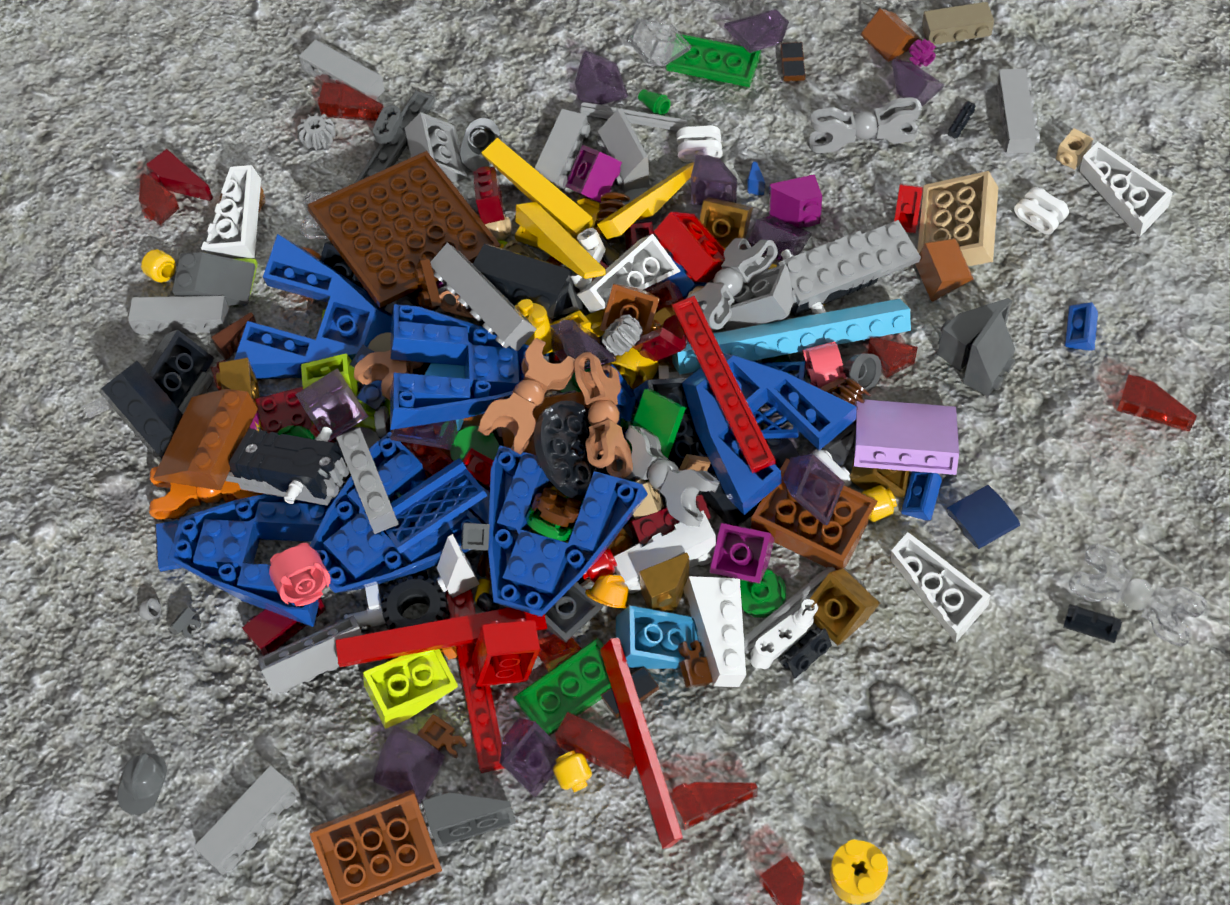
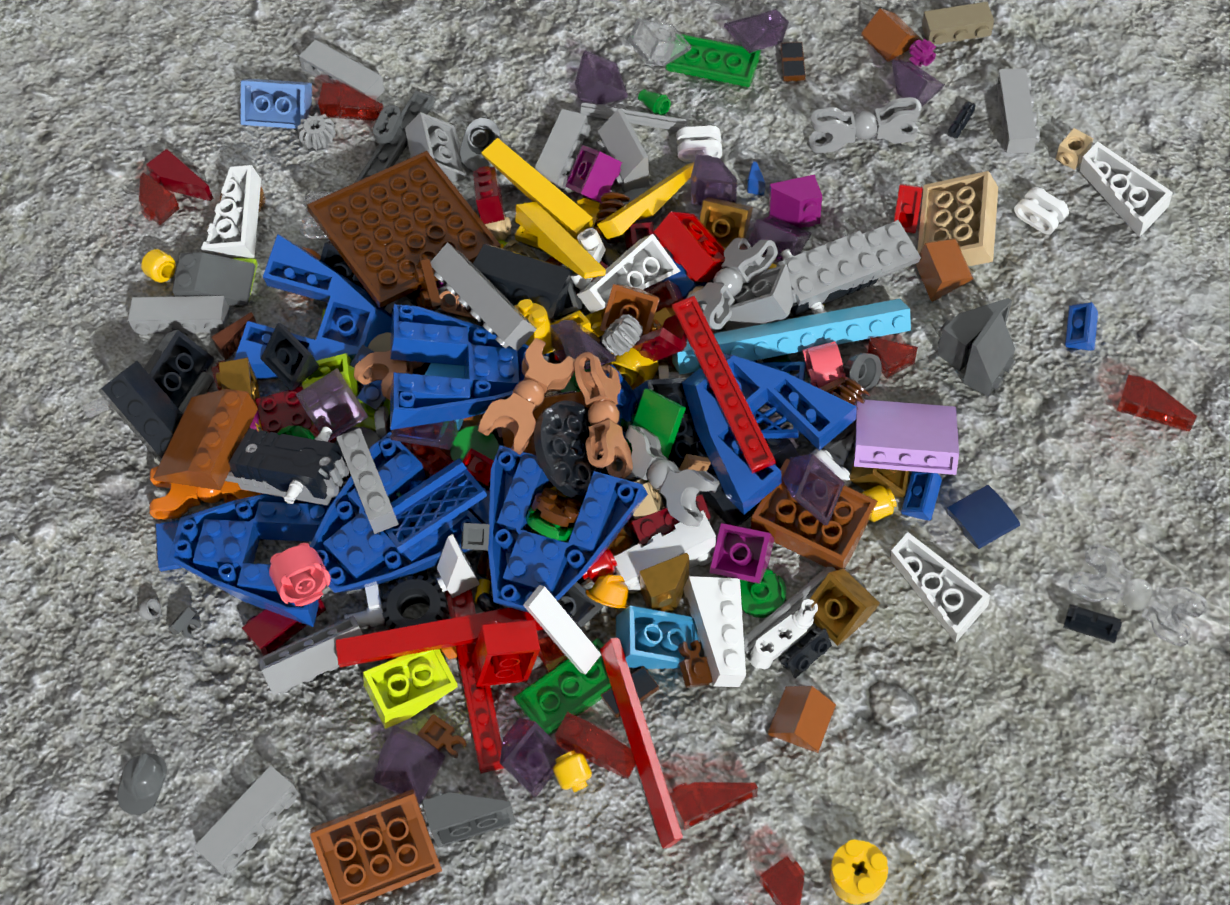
none -> medium blue slope [241,79,312,129]
none -> black slope [260,323,320,391]
none -> white tile [523,585,601,674]
none -> dark orange slope [768,686,836,753]

